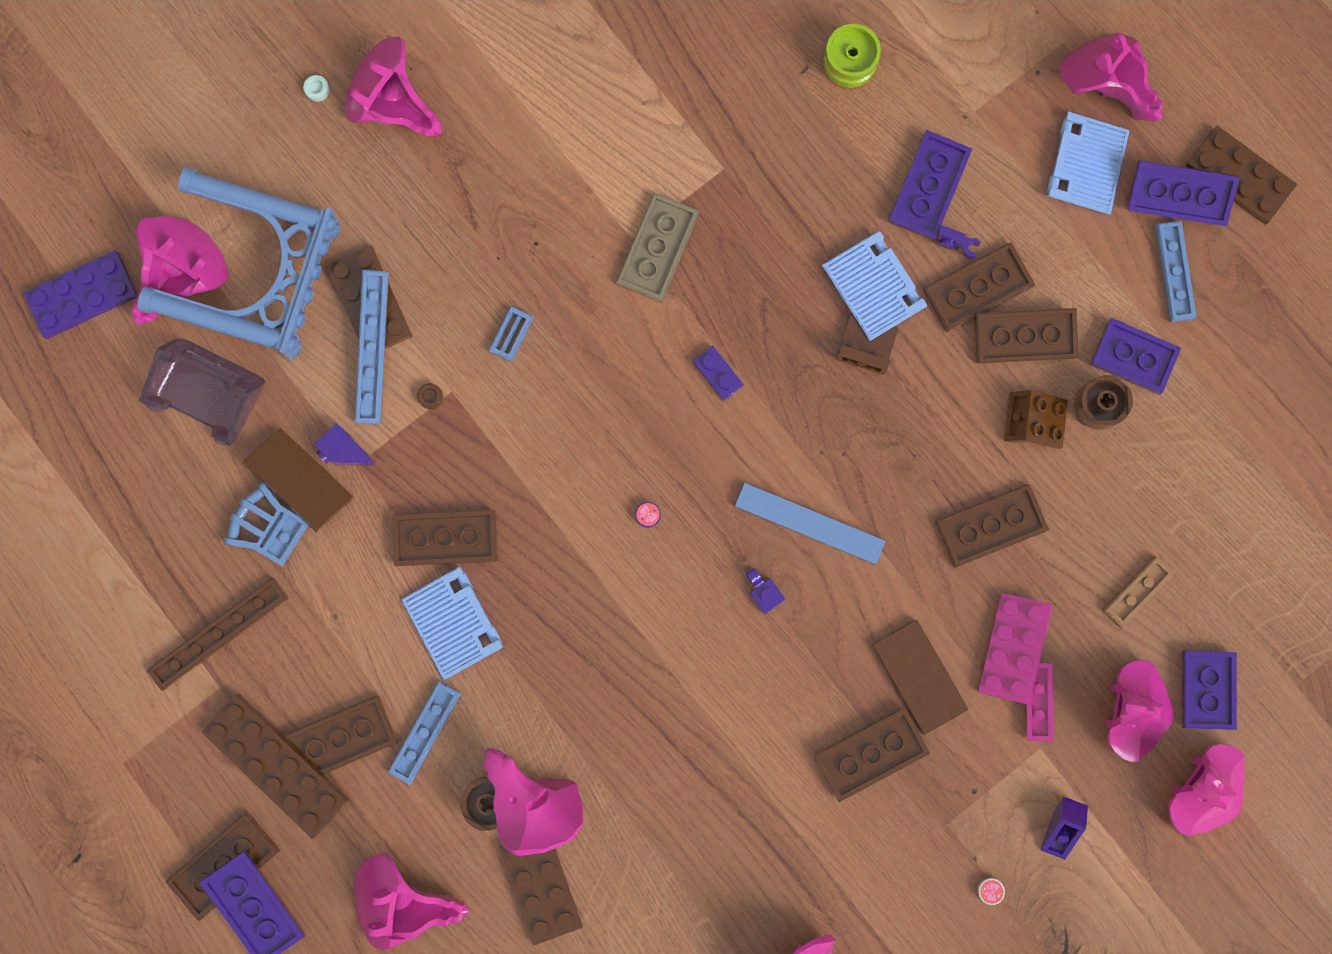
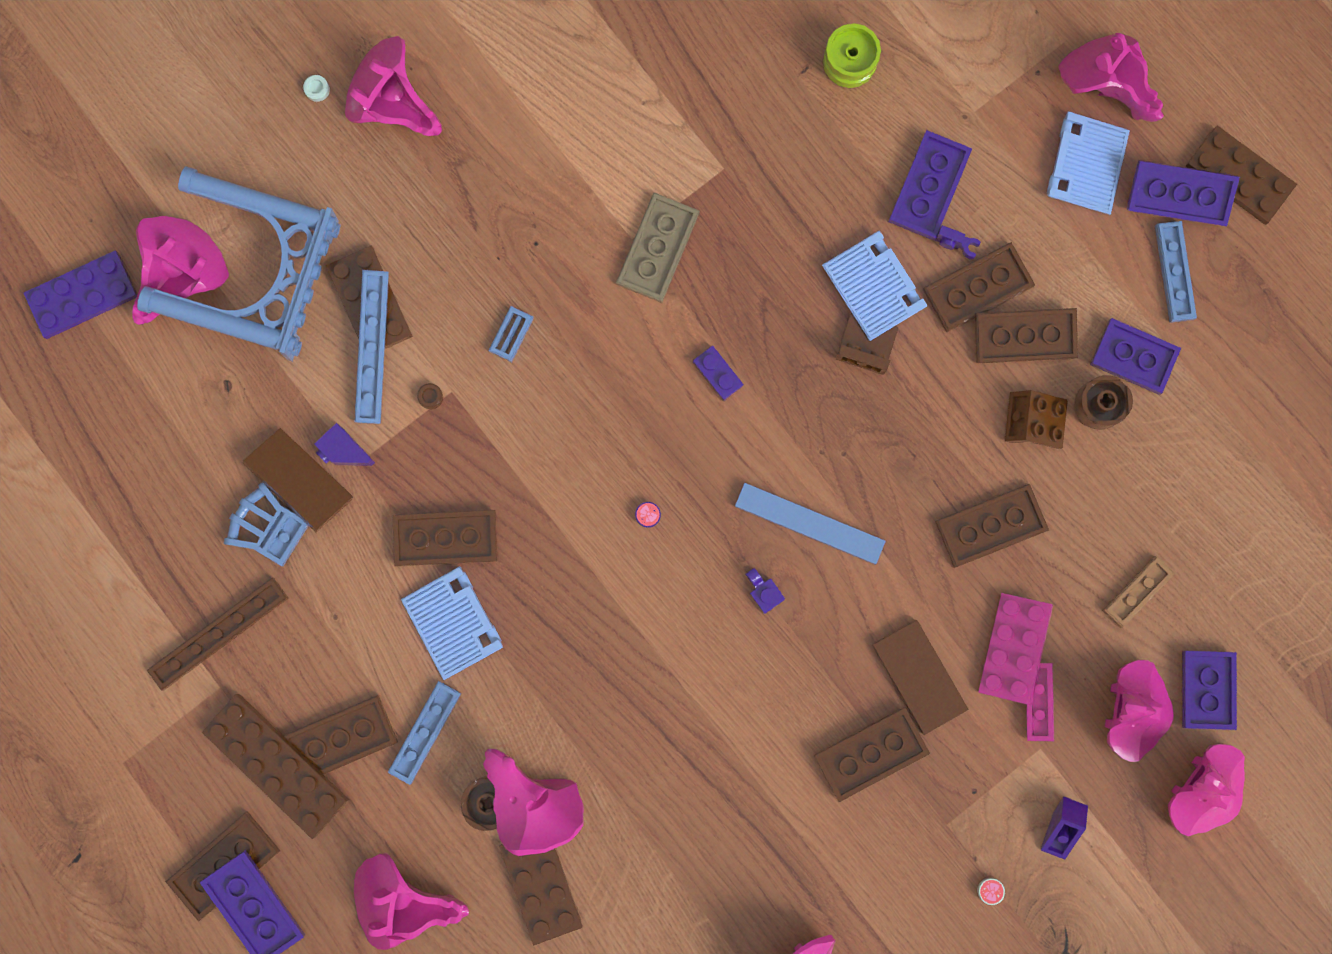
clear purple windscreen [139,339,265,446] -> none

